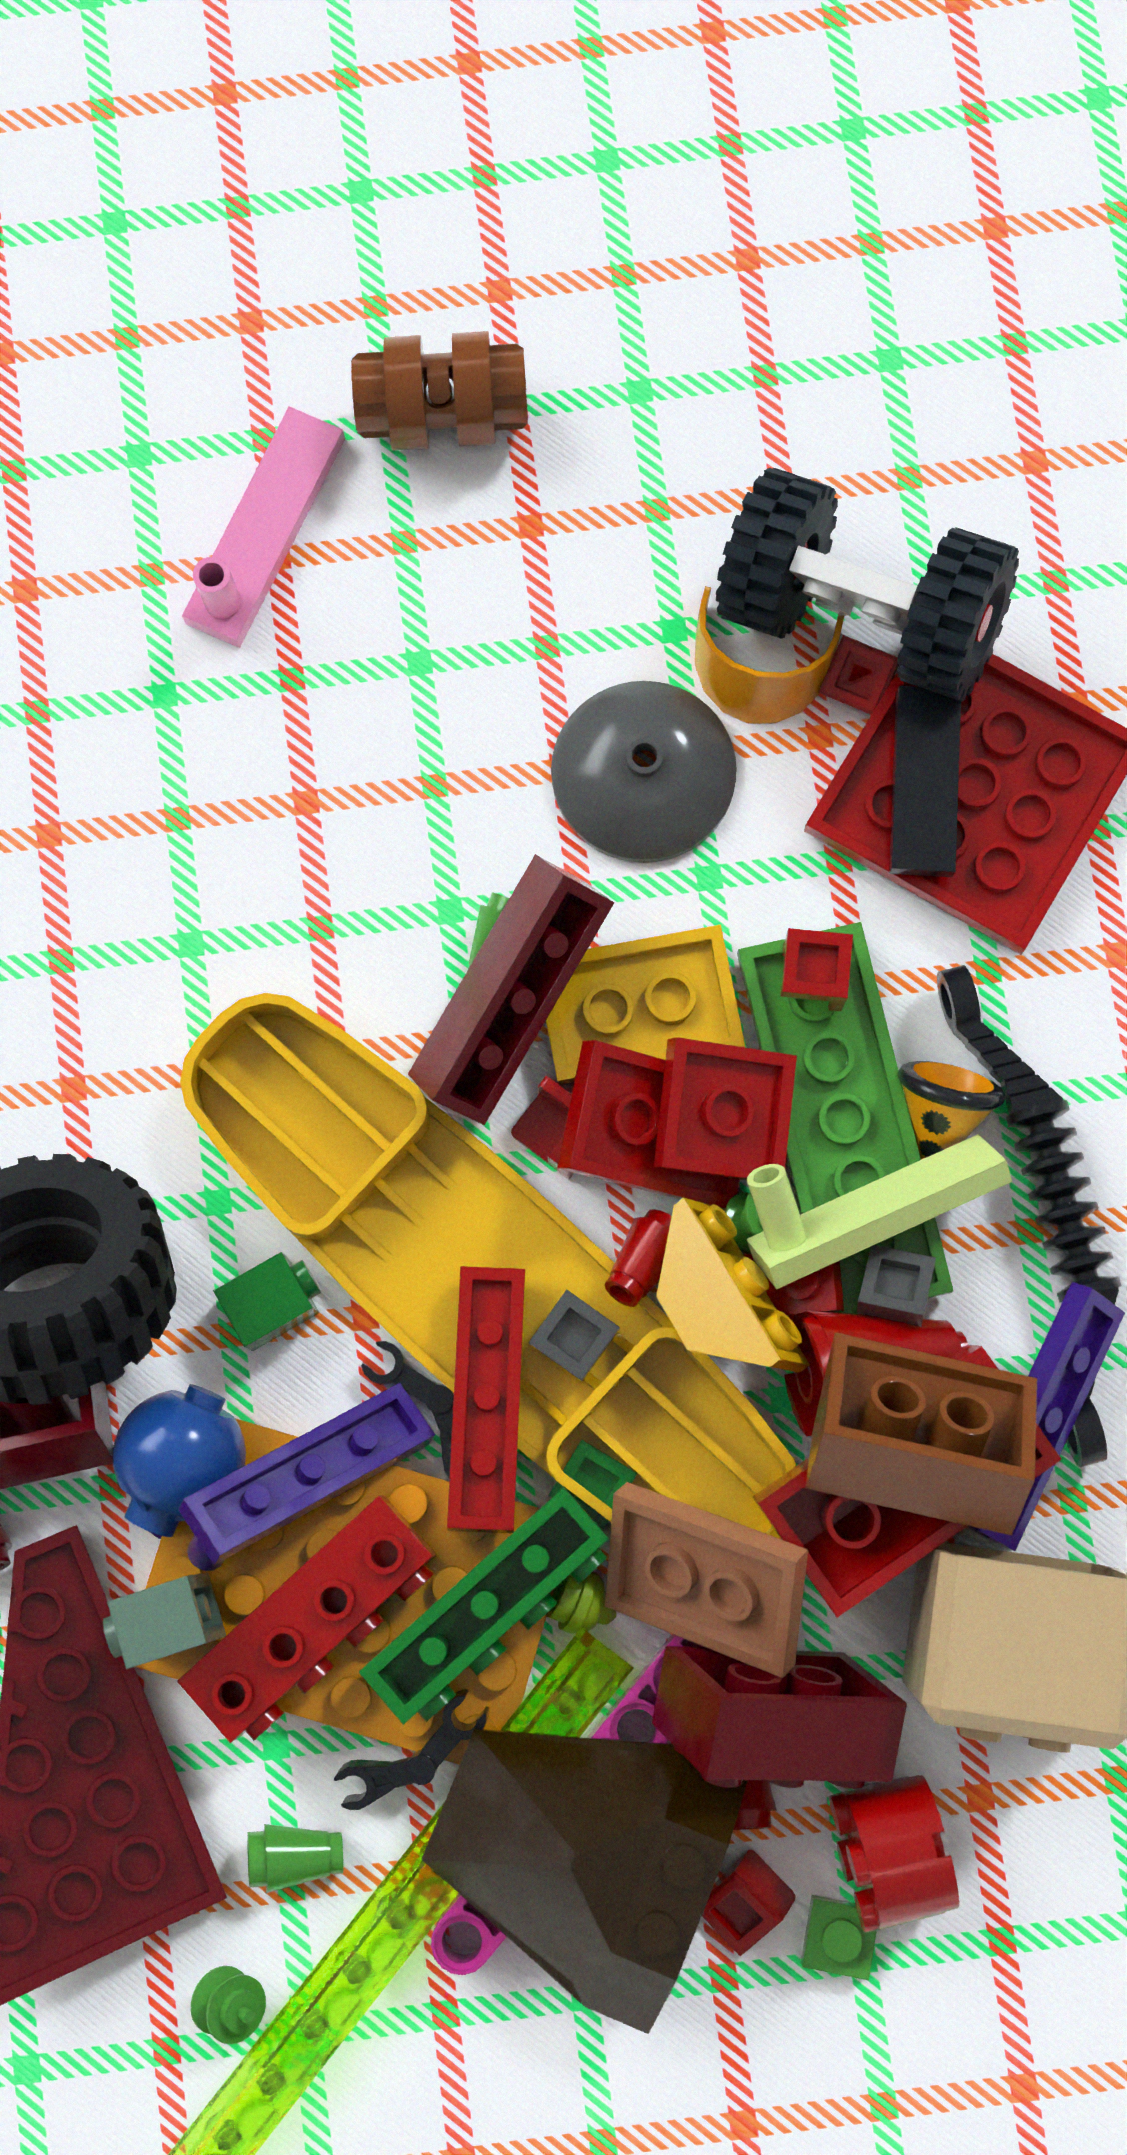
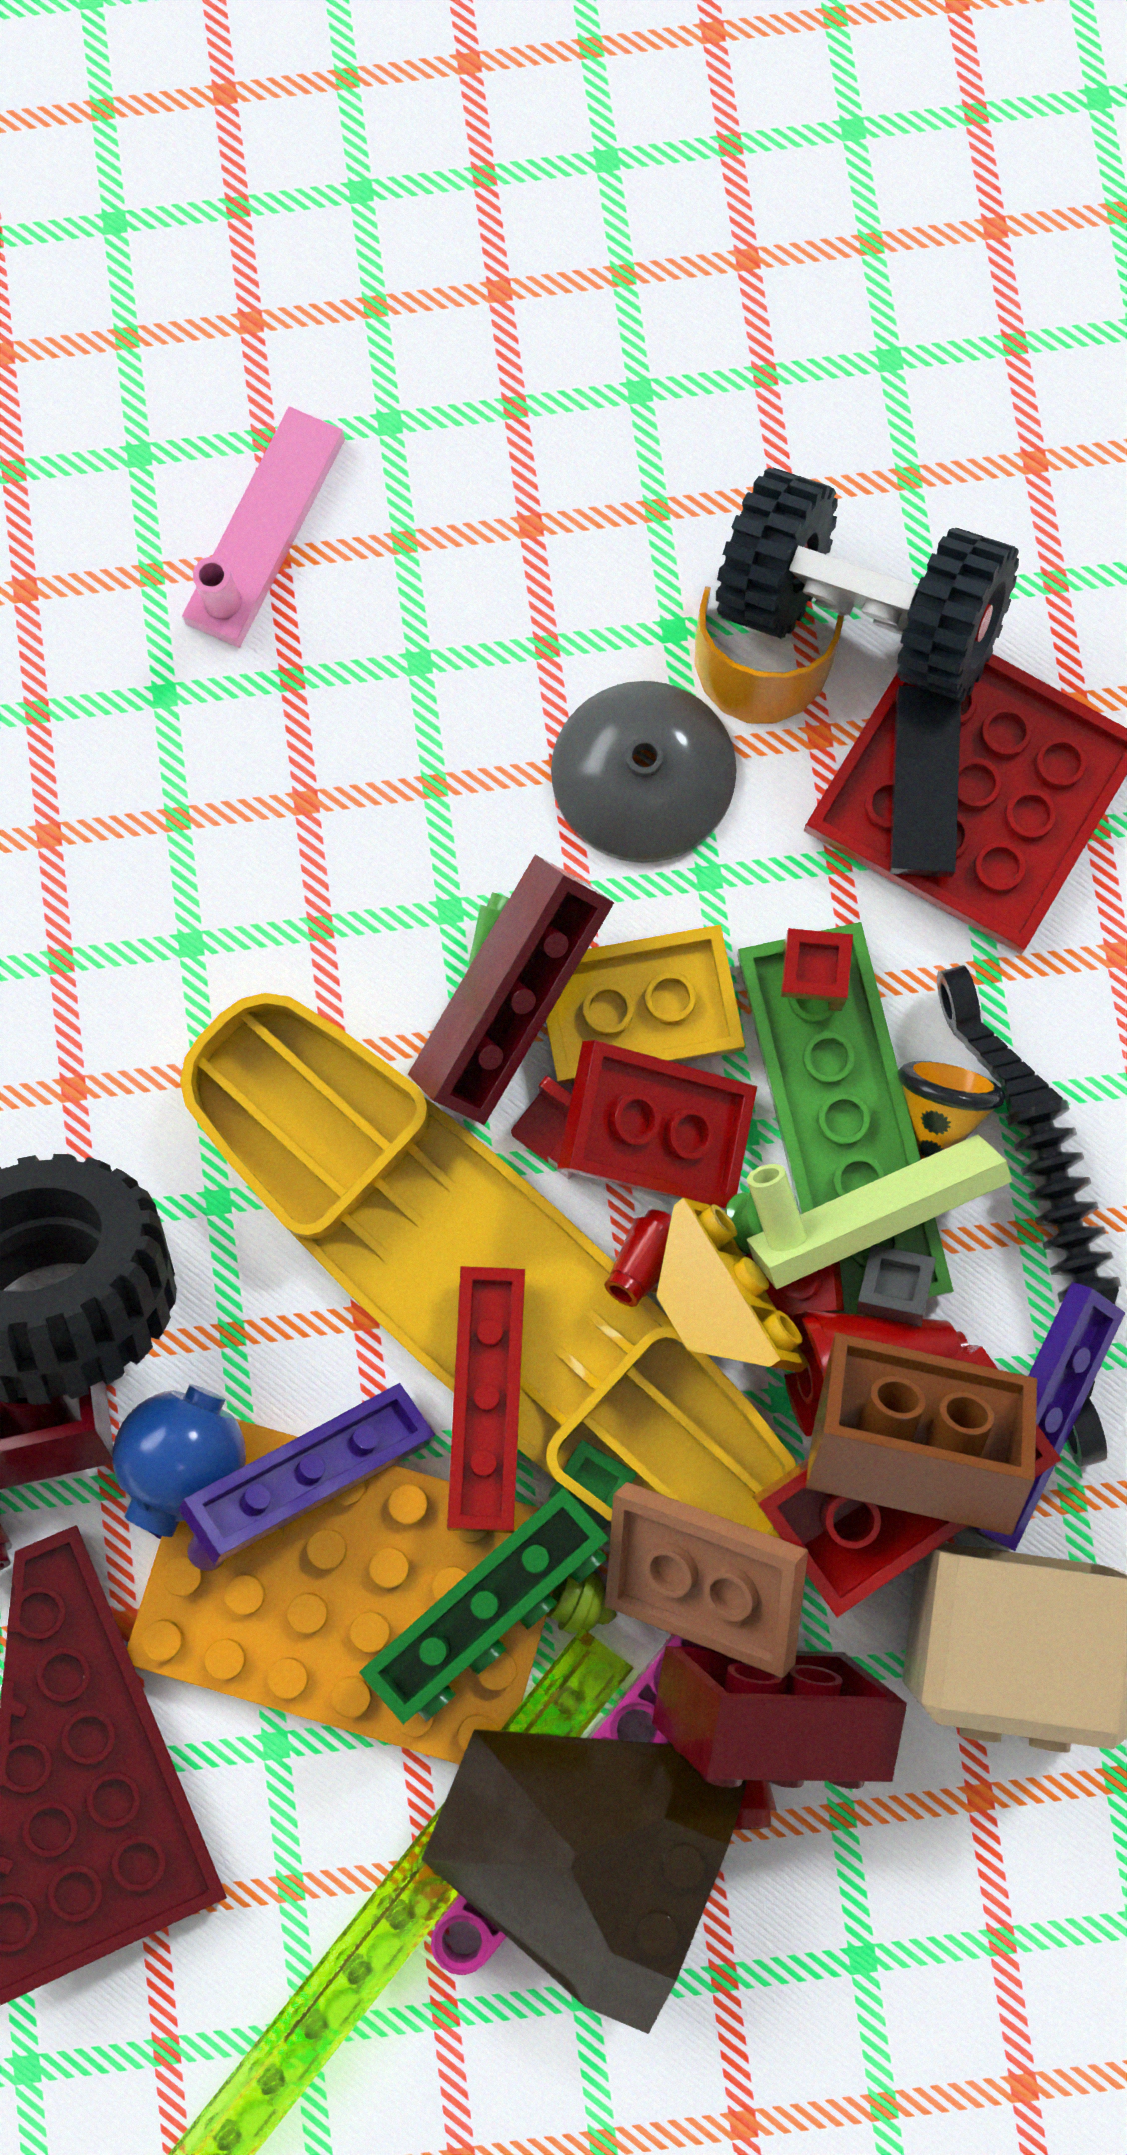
sand green brick [103,1573,226,1669] -> none
red brick [177,1495,437,1743] -> none
bright green wheel [190,1965,266,2044] -> none
green brick [213,1252,322,1351] -> none
bright green cone [247,1824,344,1893] -> none
black piece [334,1689,489,1811] -> none
dark orange piece [351,331,528,451] -> none
black piece [361,1341,454,1478] -> none
dark grey plate [529,1289,620,1382] -> none
red plate [653,1037,797,1180] -> none
red slope [702,1849,796,1957] -> none
bright green plate [800,1895,877,1980] -> none
red tile [818,635,899,715] -> none
red brick [829,1775,959,1933] -> none

